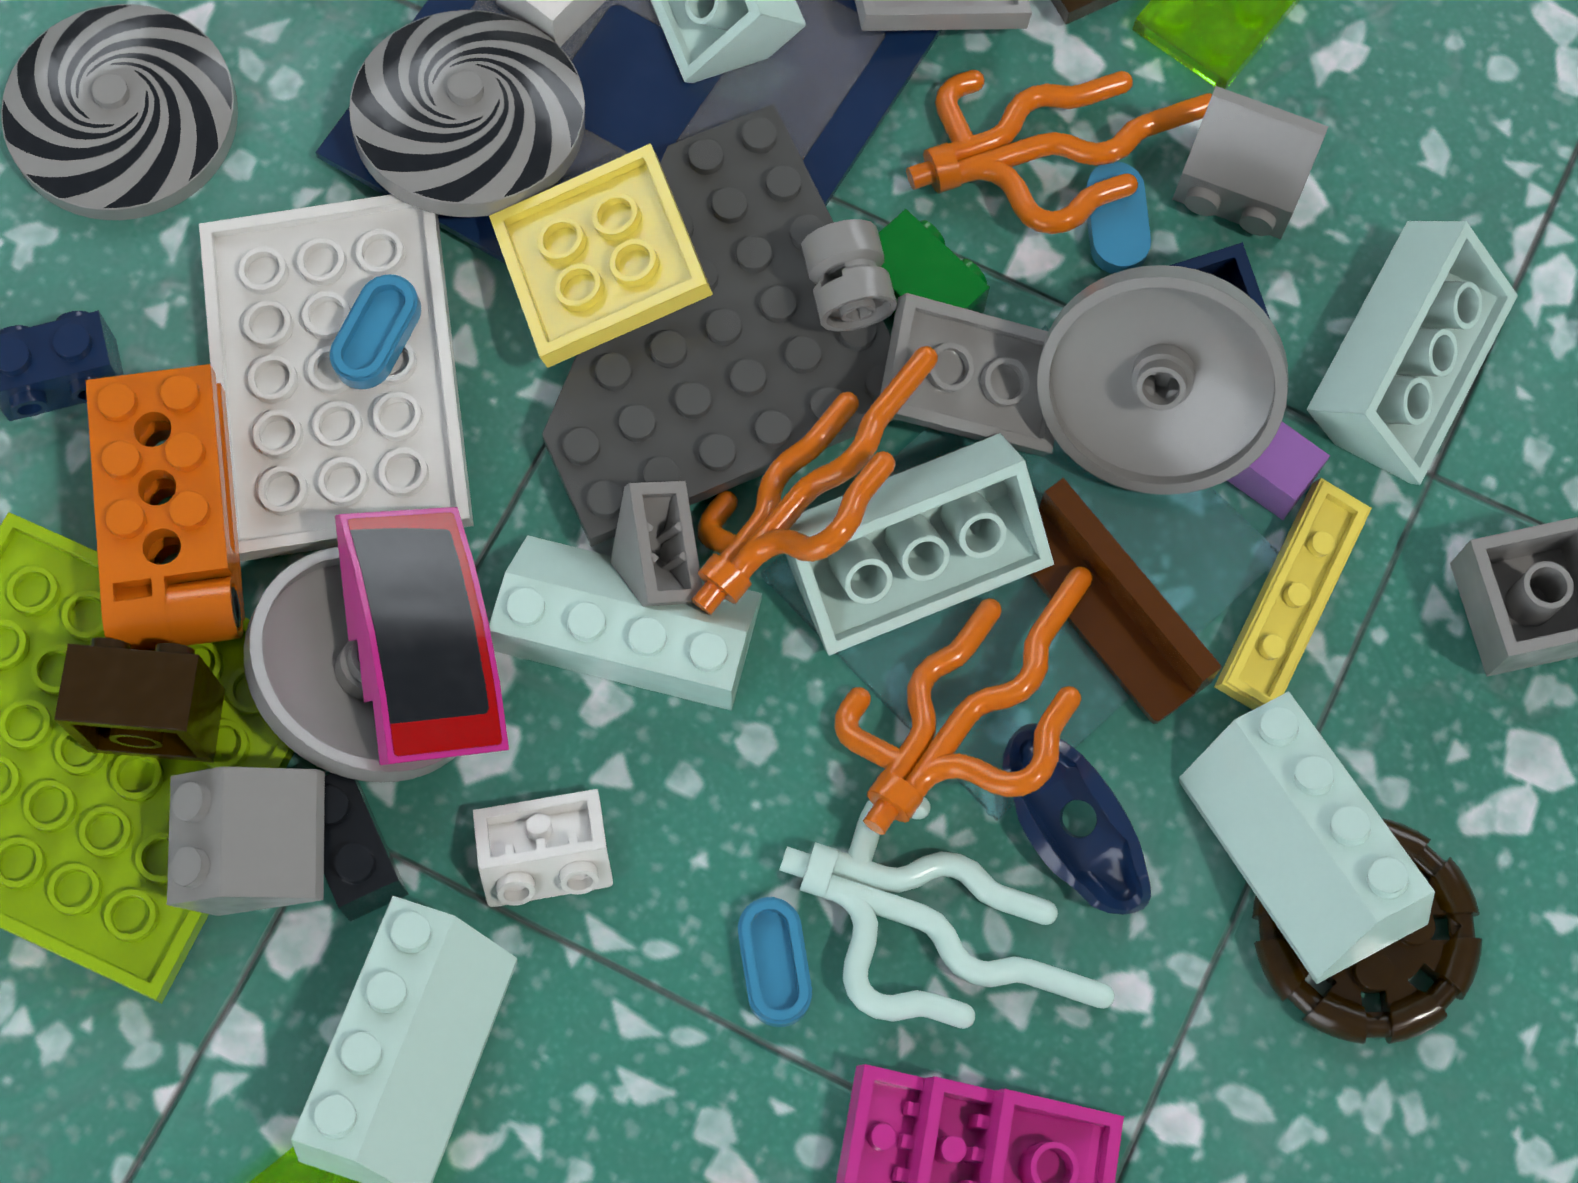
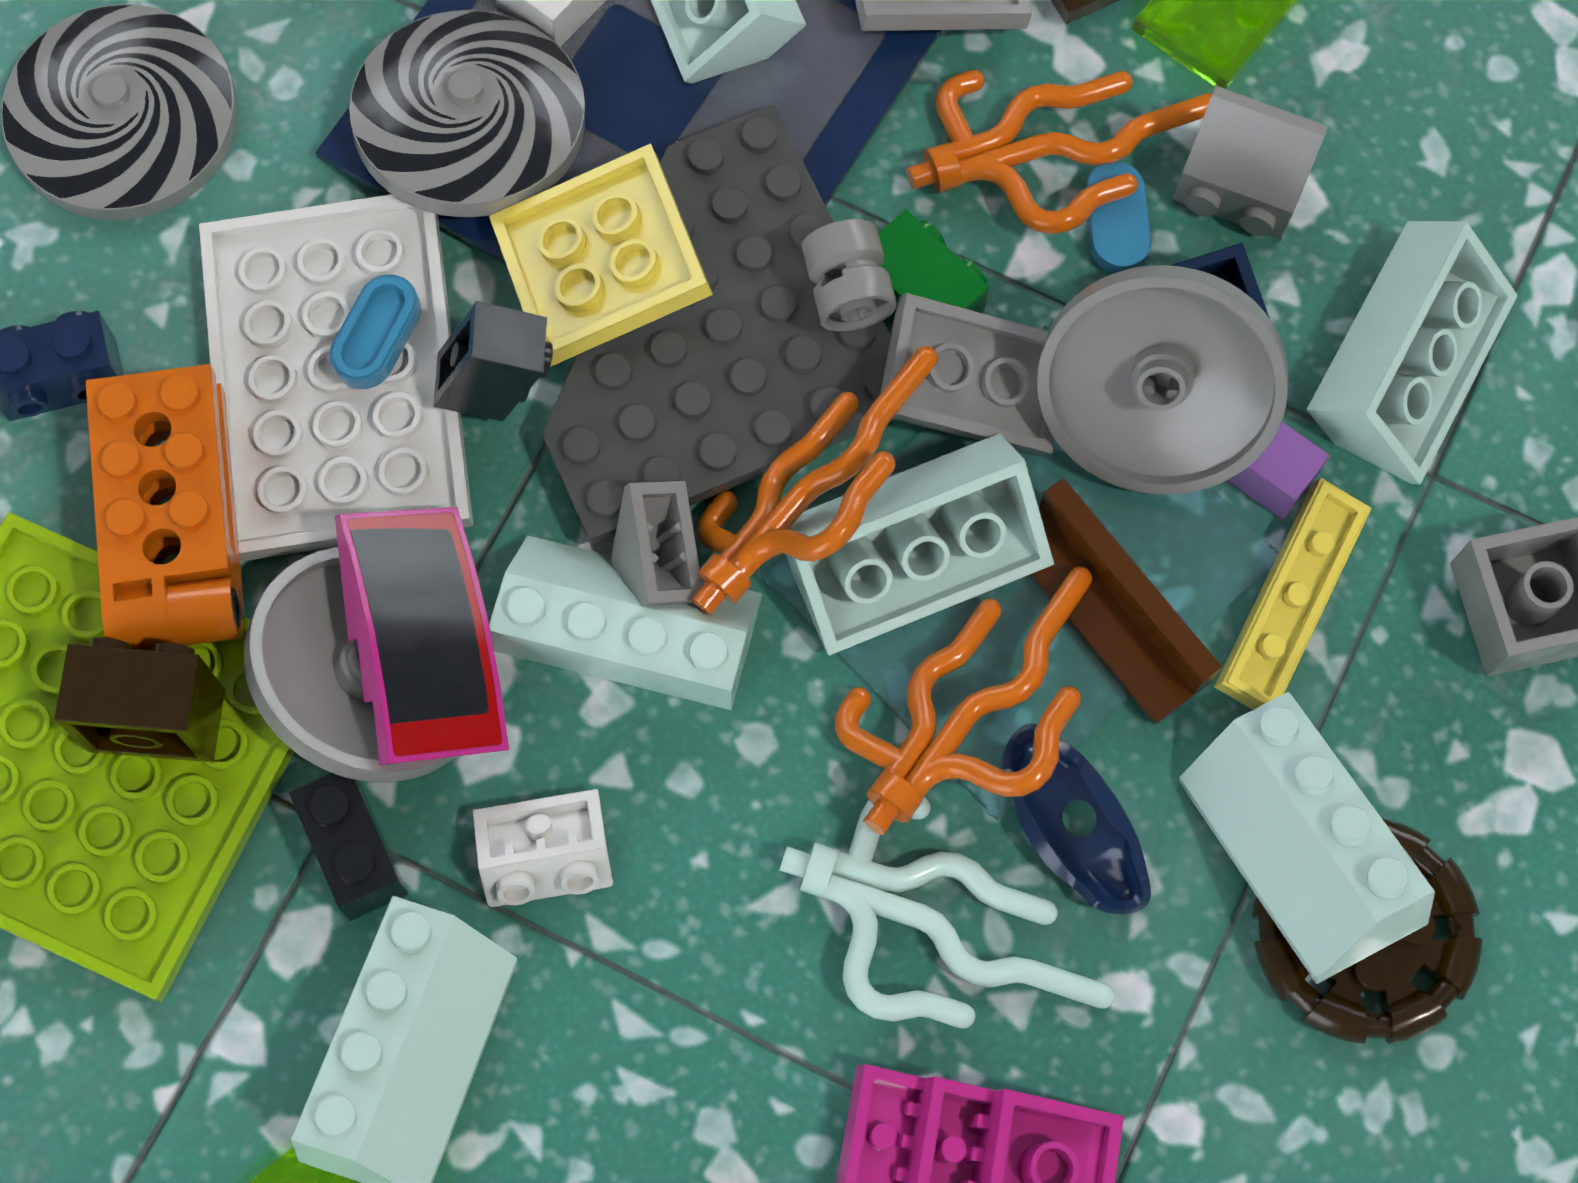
light grey slope [167,766,325,916] -> none
dark azure tile [738,897,812,1027] -> none
none -> black brick [433,301,553,422]

